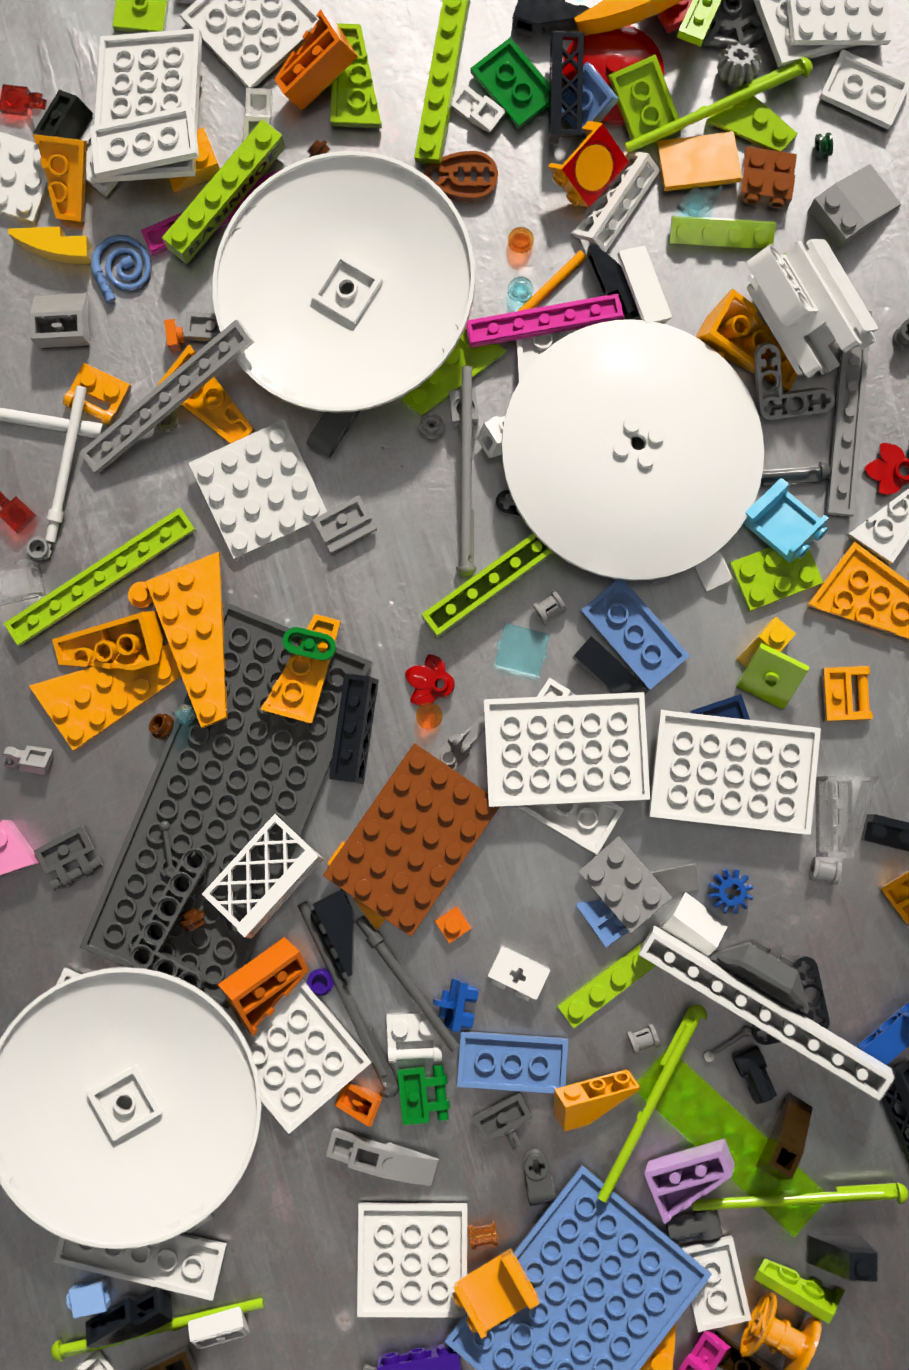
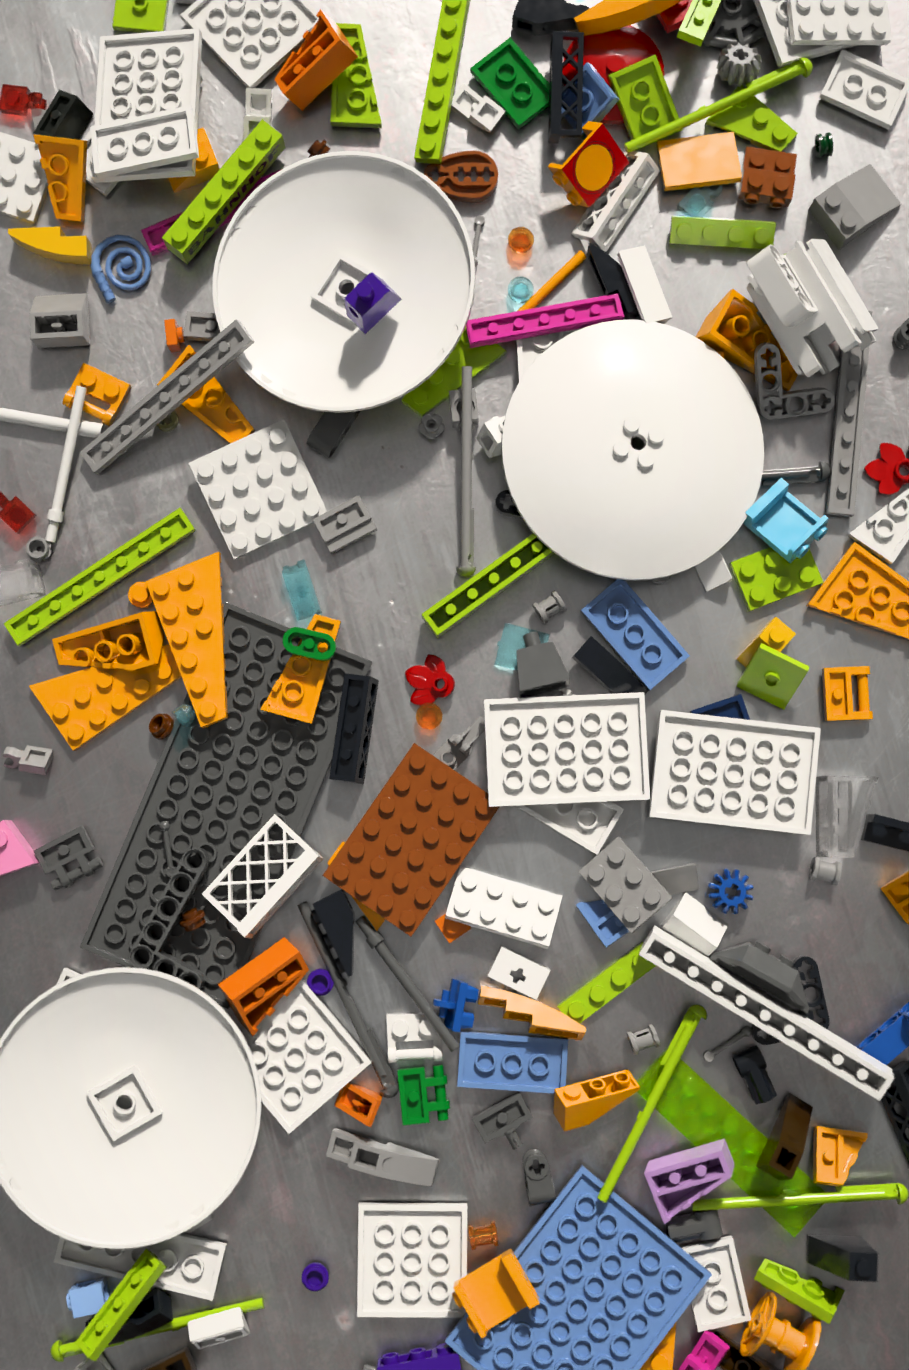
none -> lime plate [75,1249,166,1362]
none -> clear light blue hinge [282,559,322,621]
none -> dark purple plate [302,1262,329,1291]
none -> dark purple torso [344,272,402,334]
none -> white plate [445,866,562,949]
none -> light grey hinge [473,215,485,267]
none -> light orange slope [478,986,586,1041]
none -> dark grey torso [516,632,570,698]
none -> light orange wing [813,1126,868,1187]

